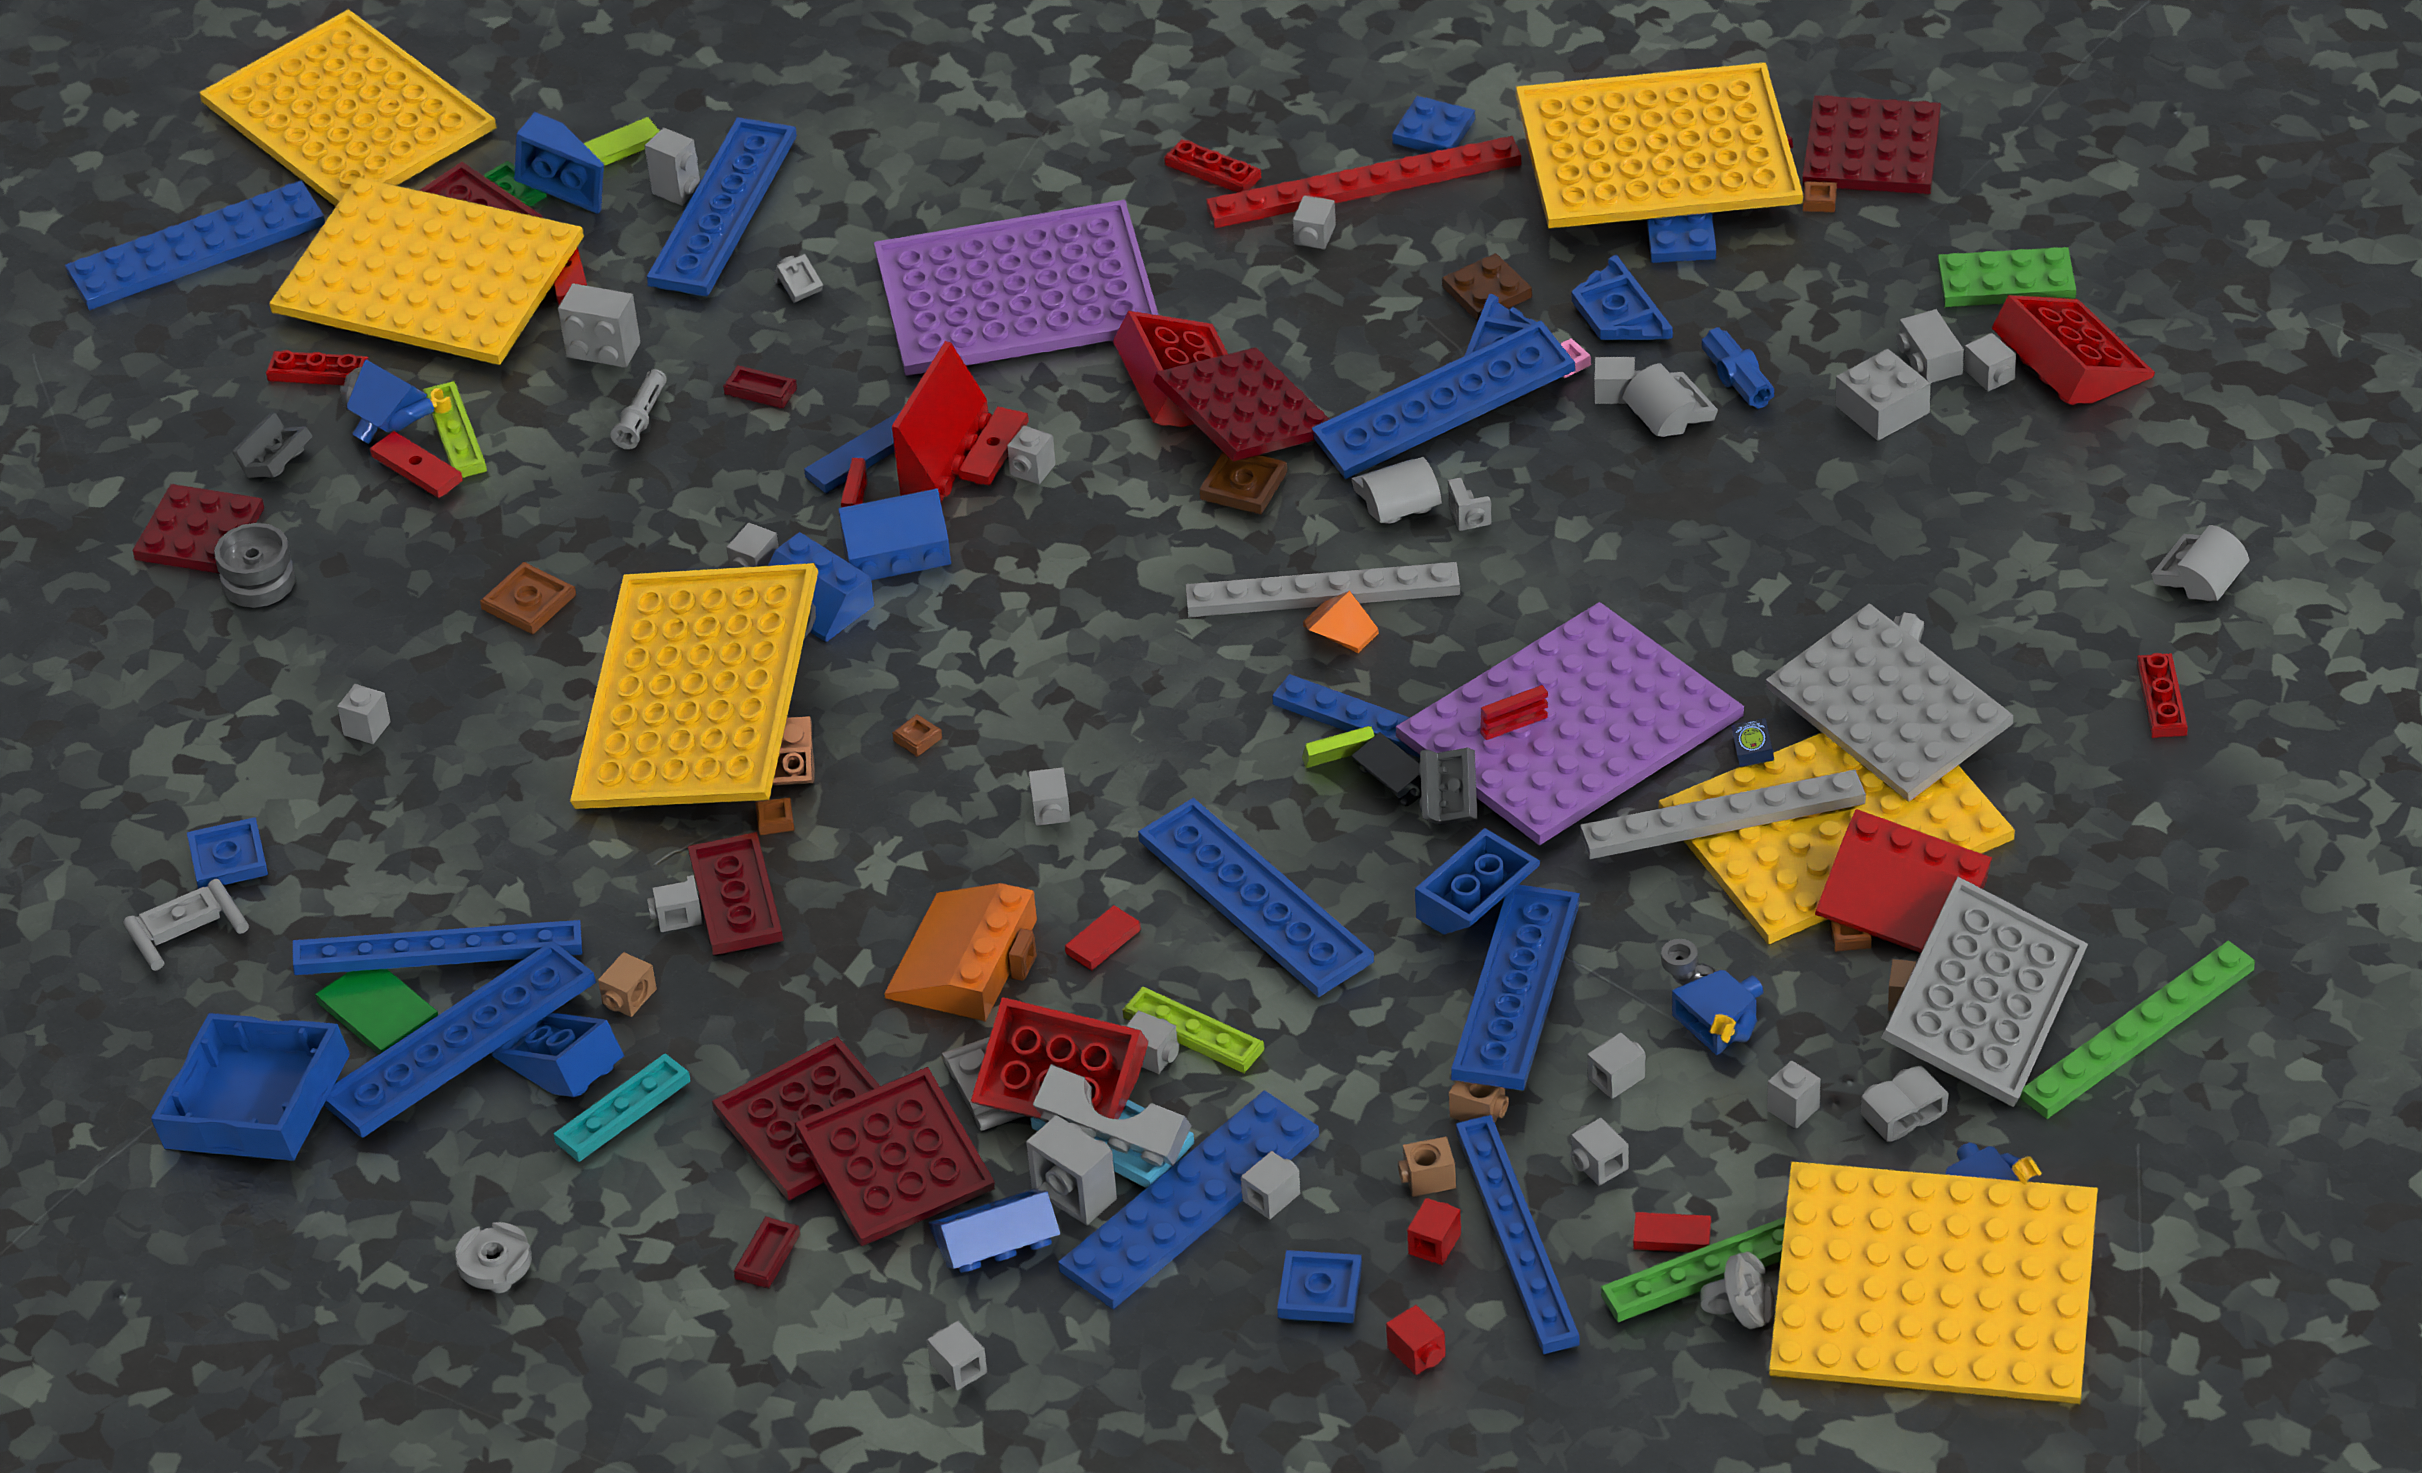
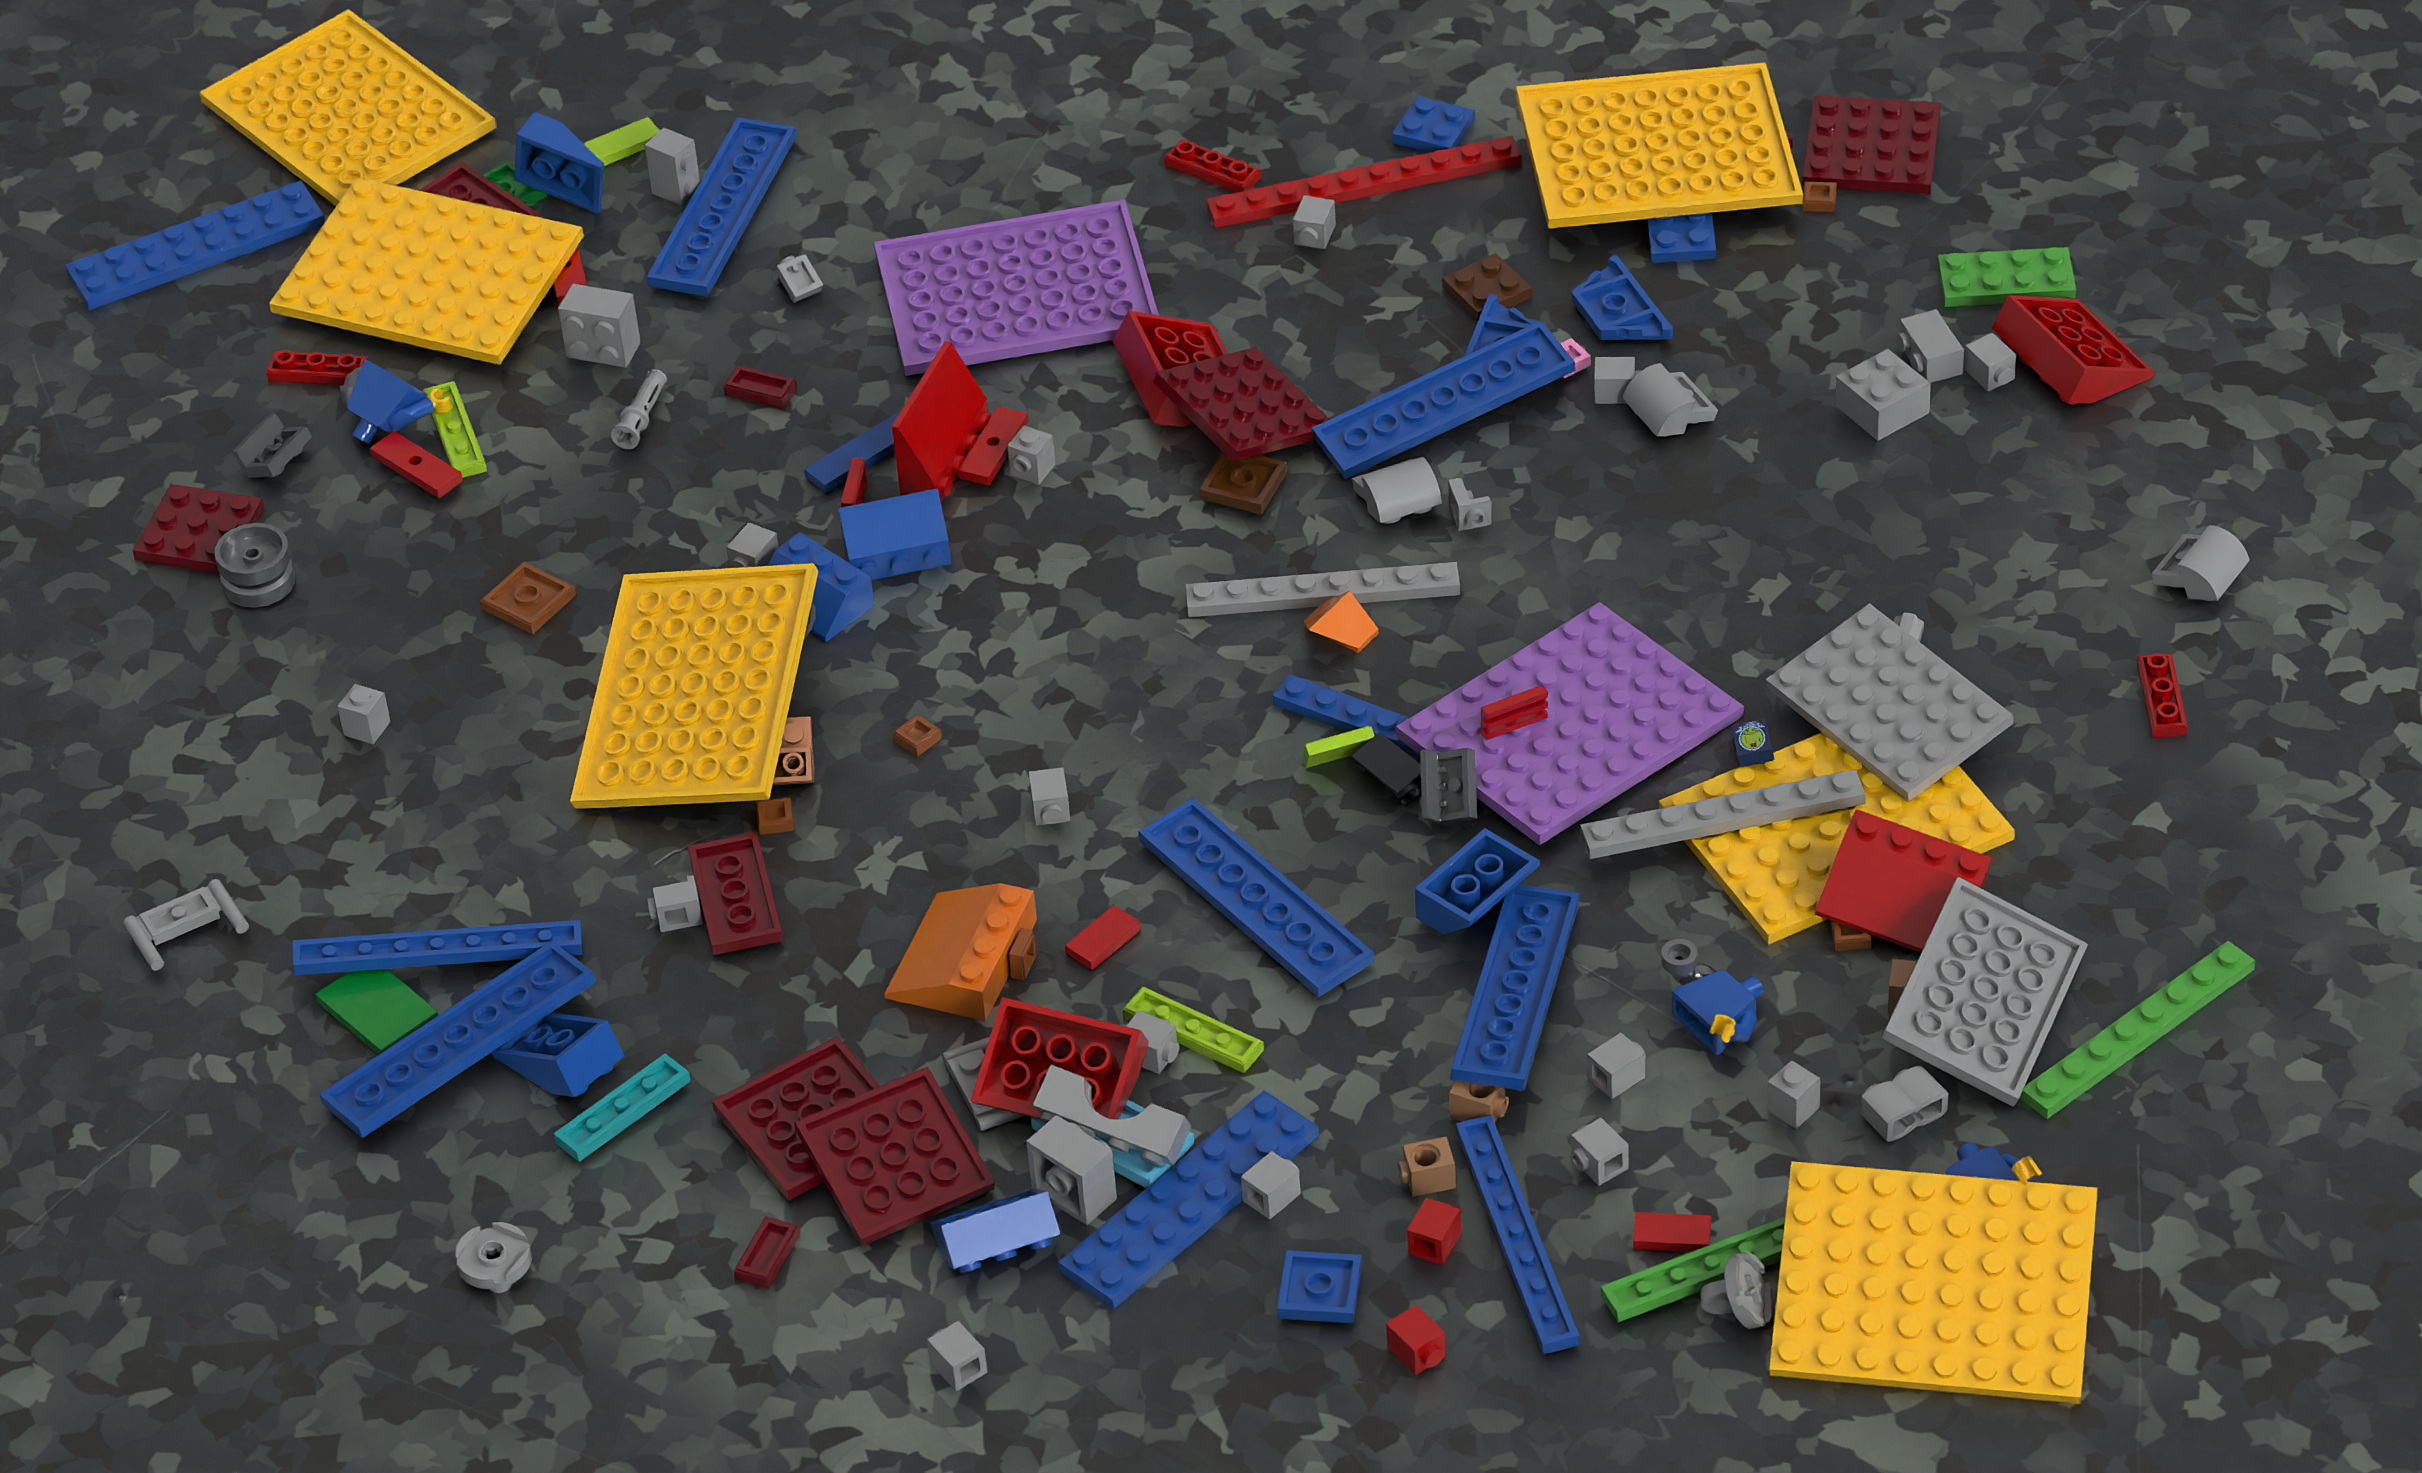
blue tile [151,1013,350,1161] -> none
blue plate [187,817,268,889] -> none
medium nougat brick [598,952,657,1017] -> none
blue piece [1702,327,1774,409] -> none

